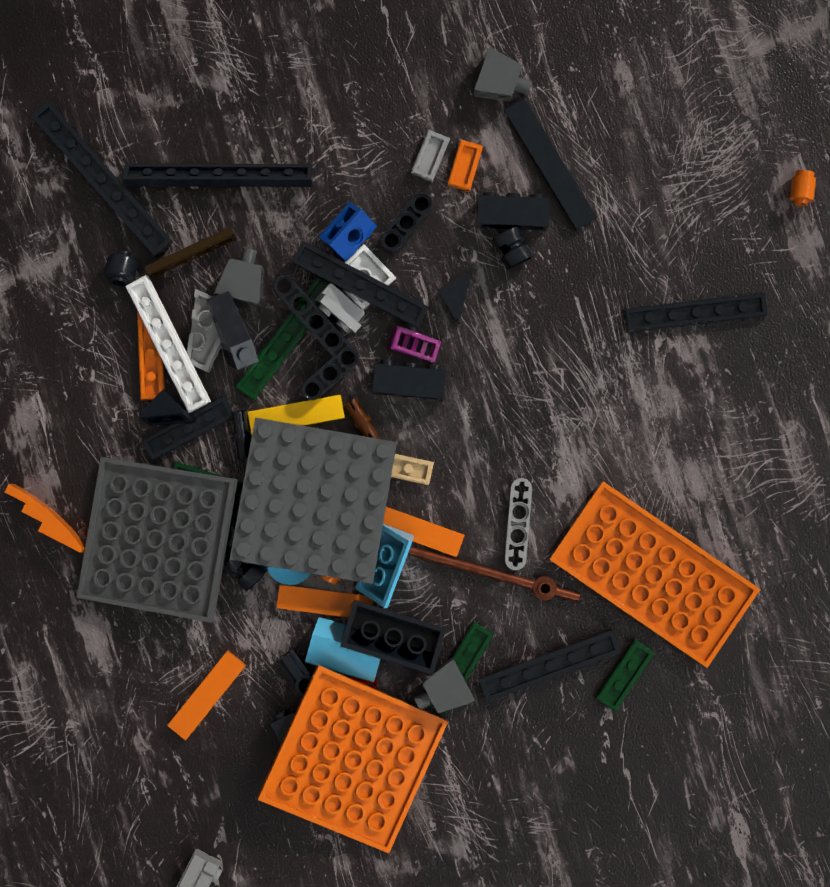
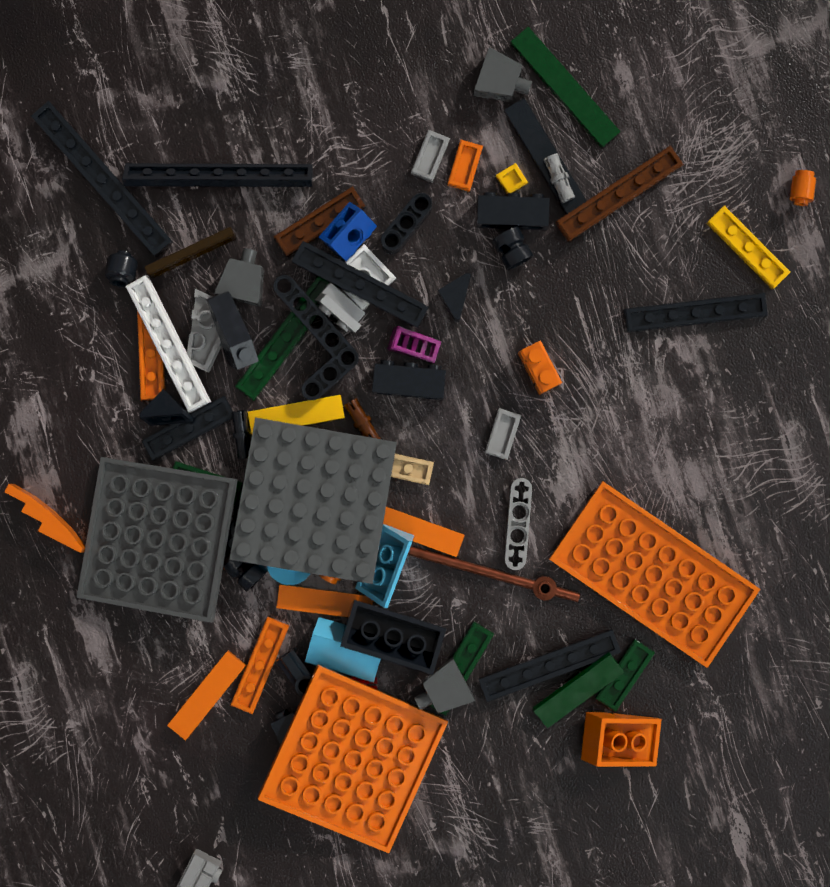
none -> orange tile [231,616,290,714]
none -> reddish brown tile [273,186,366,257]
none -> light grey tile [485,408,521,460]
none -> yellow tile [496,163,528,194]
none -> dark green tile [510,26,621,148]
none -> orange brick [518,340,562,395]
none -> dark green tile [533,652,624,728]
none -> light grey pin [544,153,575,203]
none -> reddish brown tile [555,145,684,242]
none -> orange slope [581,712,662,767]
none -> yellow tile [706,206,790,289]

